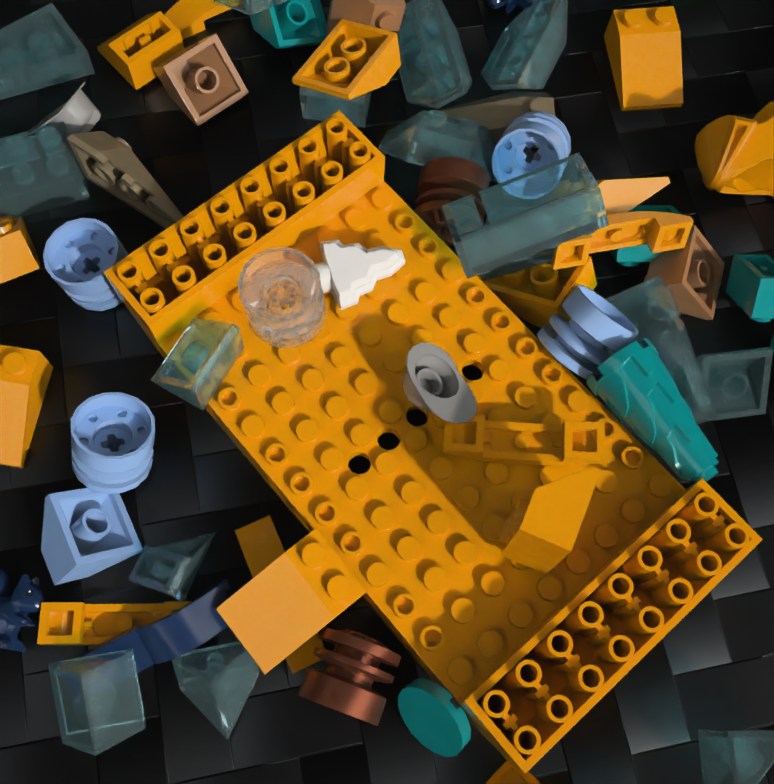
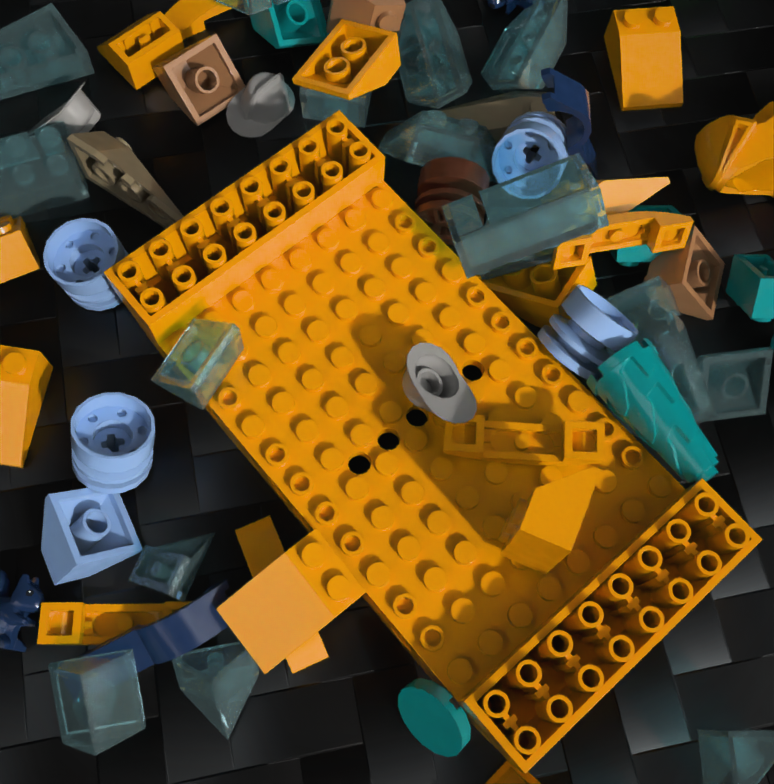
clear wheel [238,247,326,348] -> none
copper wheel [298,627,401,726] -> none
white rock [314,239,405,310] -> none
none -> light grey piece [226,72,295,138]
none -> dark blue piece [541,67,598,180]

